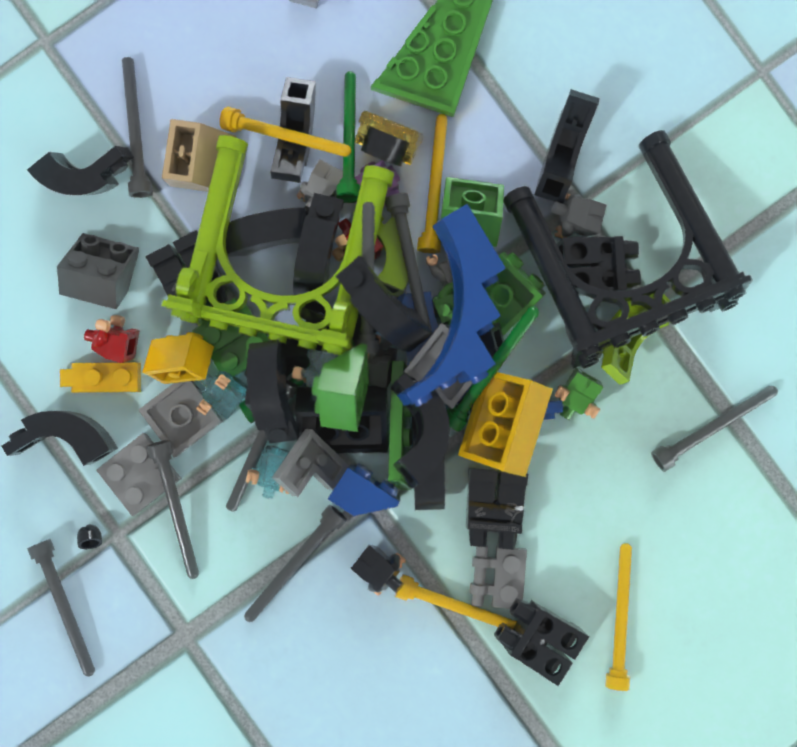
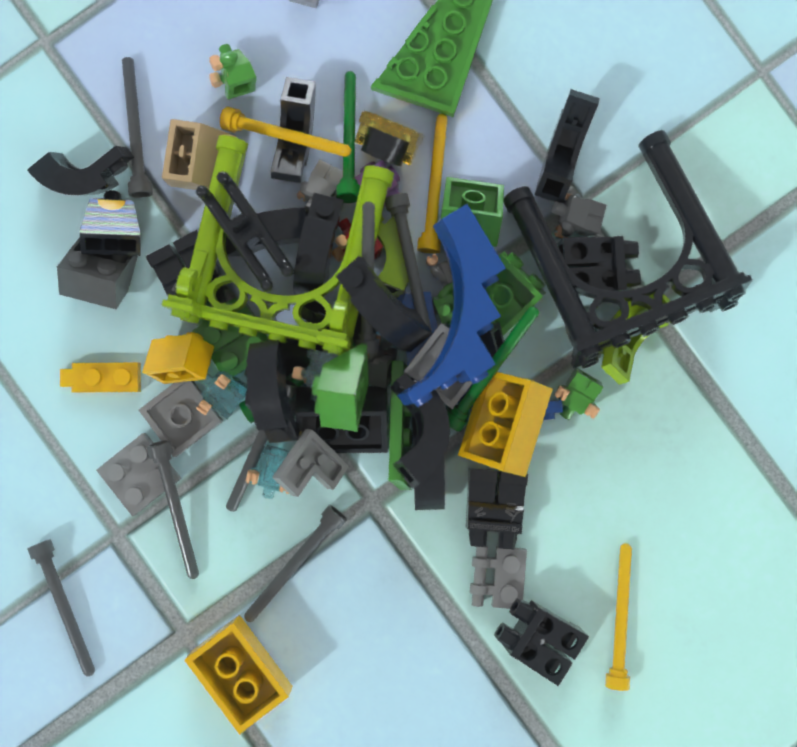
black arch [1,411,118,466] -> none
black hinge [77,524,102,549] -> none
red piece [84,314,140,363] -> none
blue slope [328,463,400,516] -> none
black piece [350,545,406,596] -> none
yellow piece [395,574,518,628] -> none
dark grey piece [651,385,778,472] -> none
none -> black torso [80,190,141,256]
none -> yellow brick [184,615,293,735]
none -> black piece [196,171,294,292]
none -> bright green piece [209,44,257,100]

